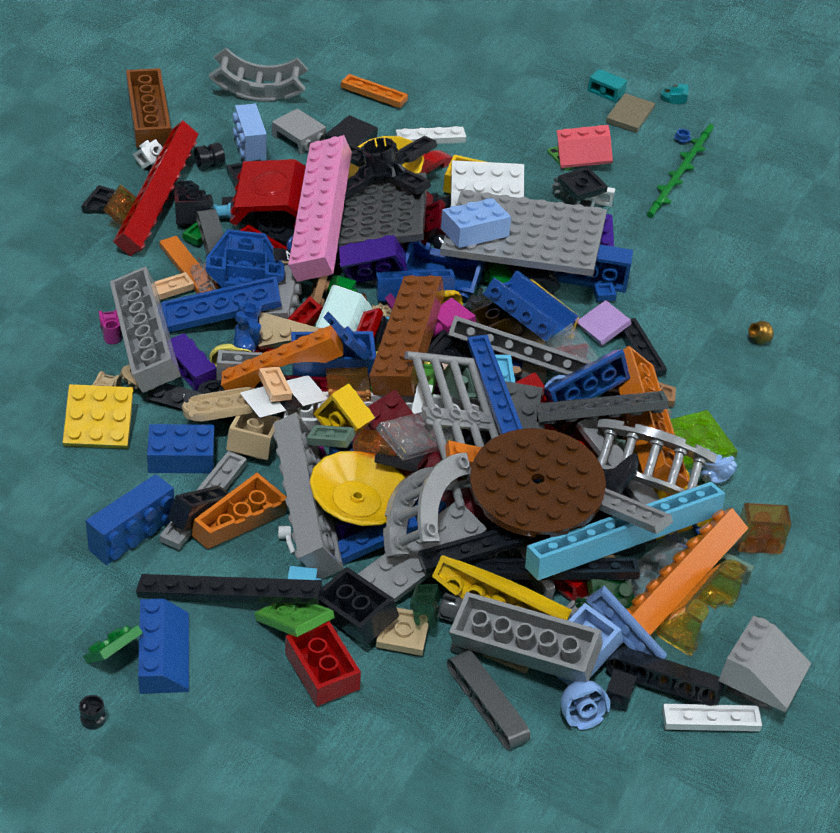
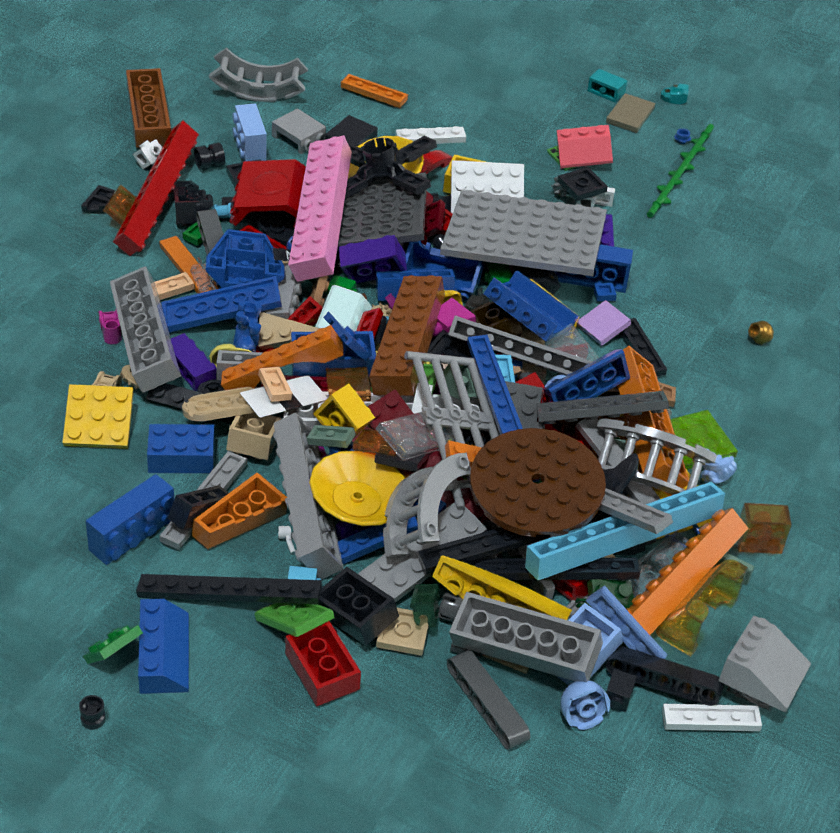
light blue brick [441,198,511,248] -> none

